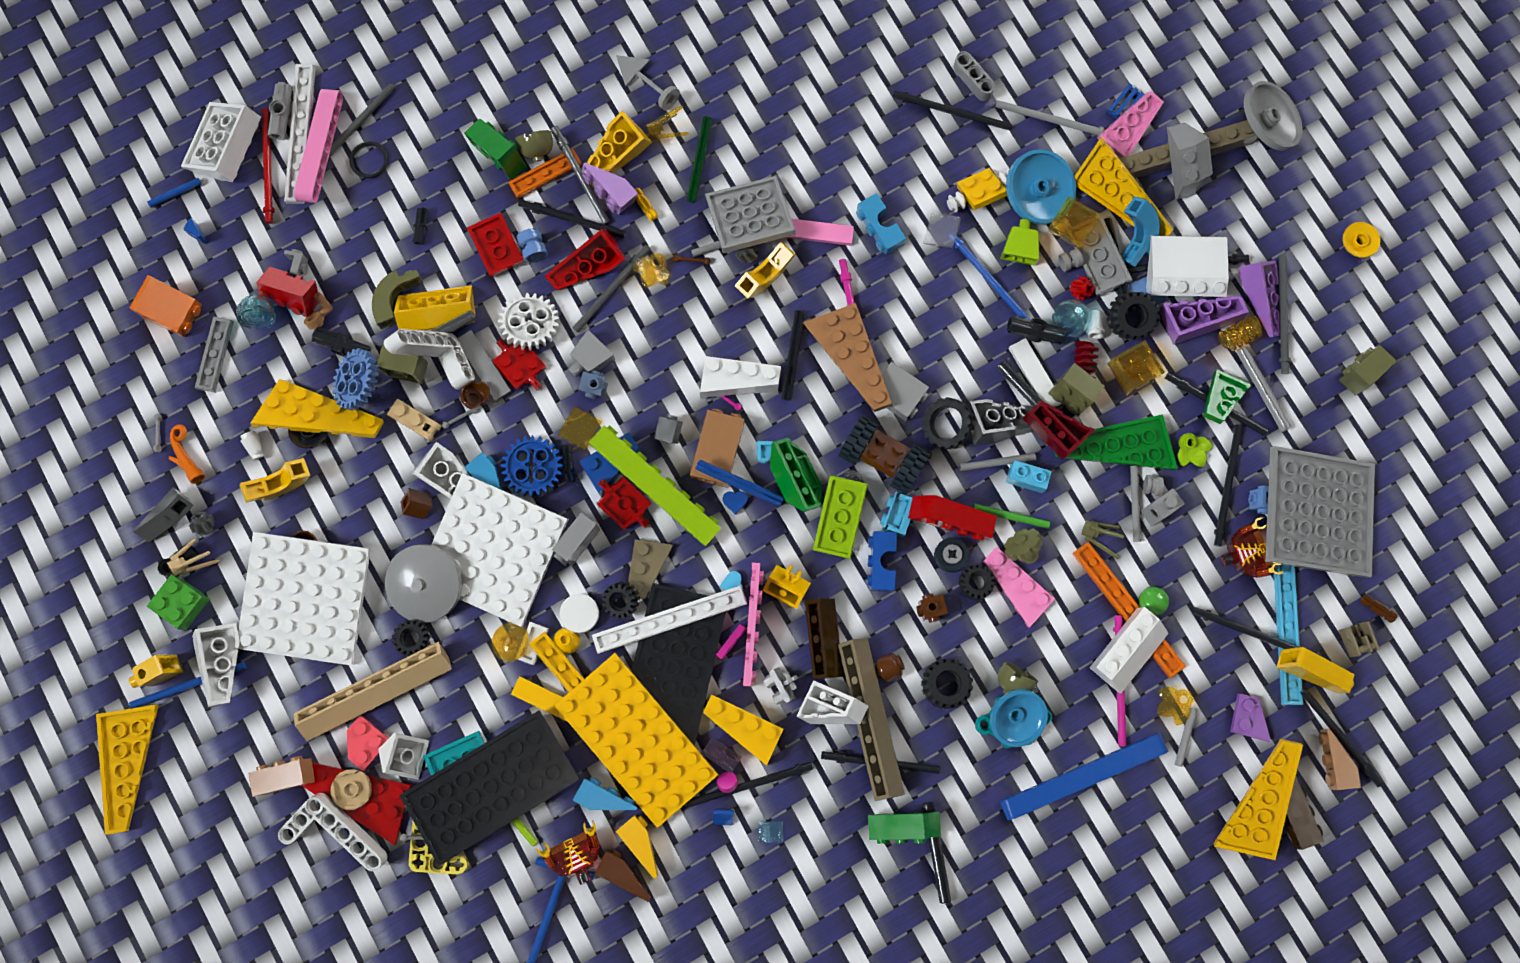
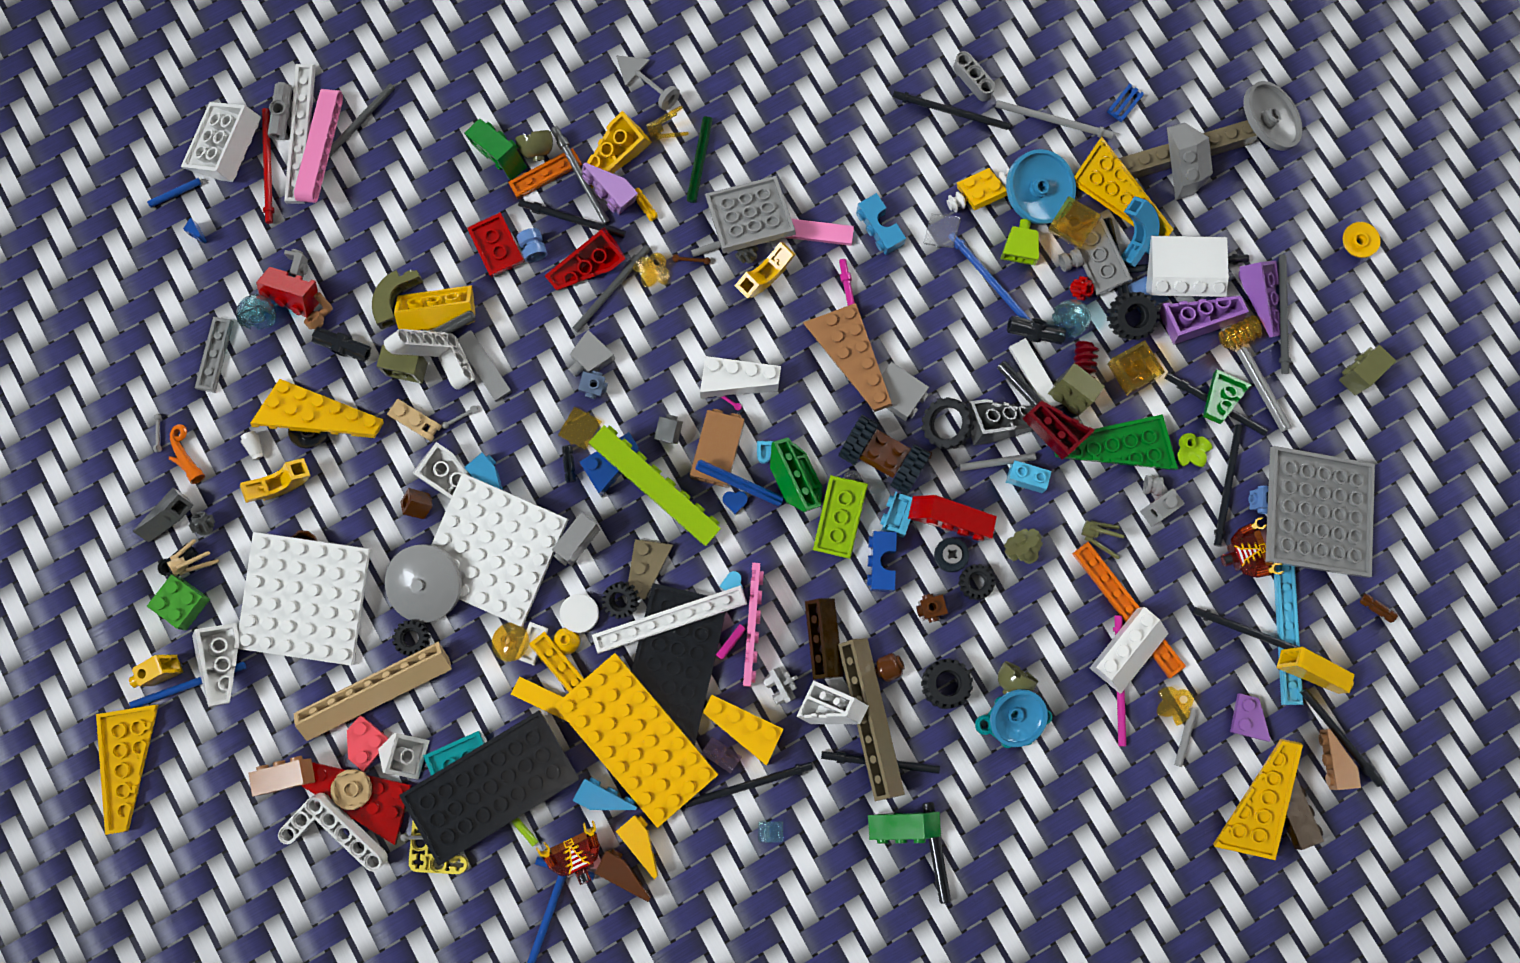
orange slope [129,275,202,337] -> none
medium blue gear [332,348,379,411] -> none
black tyre [349,141,388,178] -> none
black axle [412,207,428,245] -> none
reddish brown hair [460,381,490,410] -> none
red plate [492,338,546,391] -> none
white gear [498,293,560,351] -> none
blue gear [500,435,564,498] -> none
red plate [596,476,652,530] -> none
blue slope [713,809,734,825] -> none
dark pink tile [717,772,738,793] -> none
yellow brick [762,565,811,609] -> none
black axle [782,310,805,401] -> none
bright green bar [974,504,1050,529] -> none
bright pink wing [983,547,1055,628] -> none
blue beam [999,733,1168,821] -> none
white cone [1086,310,1105,339] -> none
bright pink wing [1097,91,1164,158] -> none
light grey bar [1130,466,1141,542] -> none
bright green hair [1139,586,1169,617] -> none
dark tan piece [1339,621,1380,658] -> none

